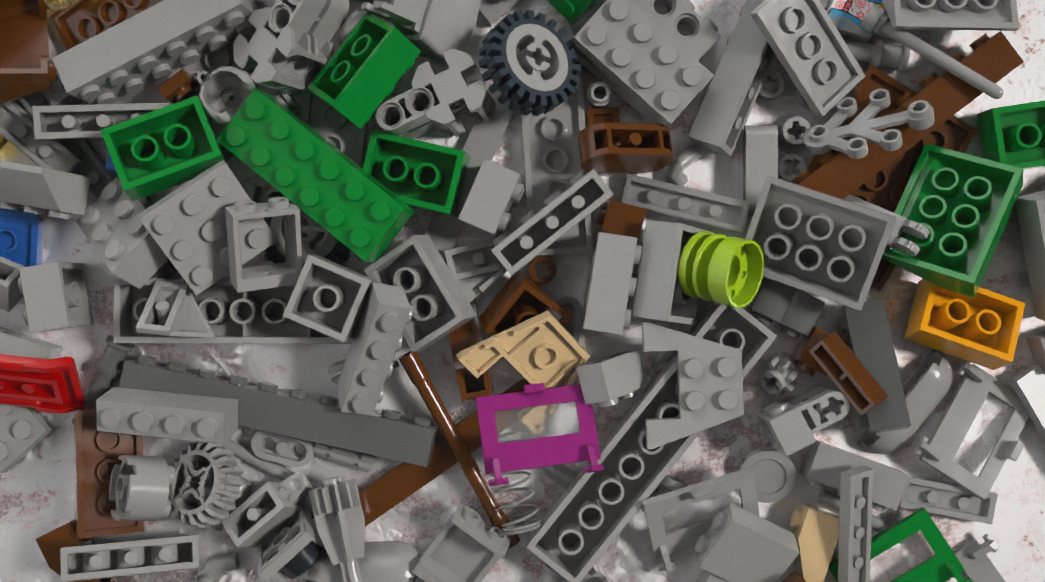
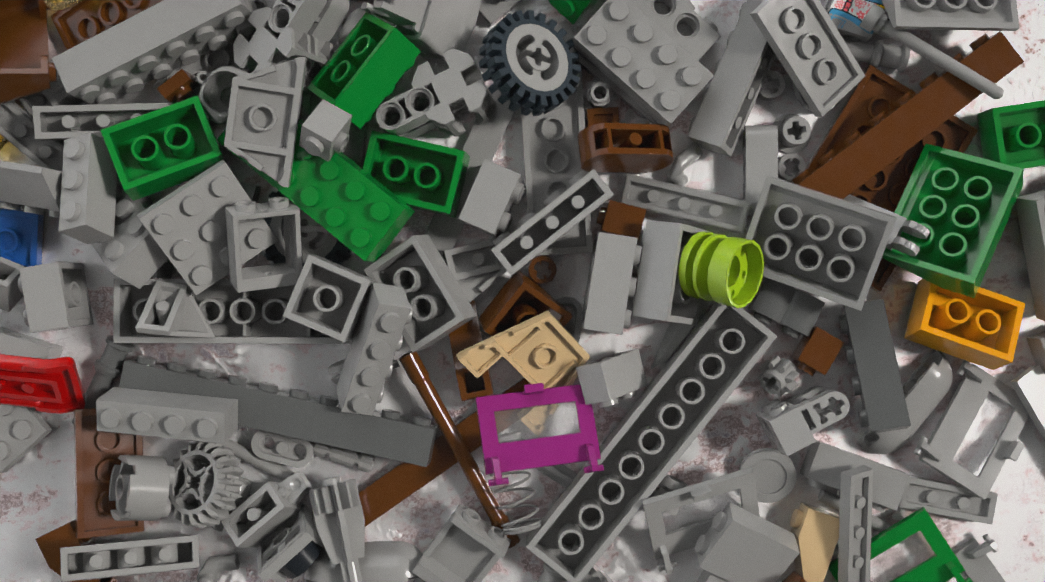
light grey wing [642,322,744,450] -> none
light grey plant [803,89,935,159] -> none
reddish brown piece [809,331,888,416] -> none
none -> light grey brick [58,132,117,244]
none -> light grey wing [224,57,307,188]
none -> light grey brick [299,99,352,161]

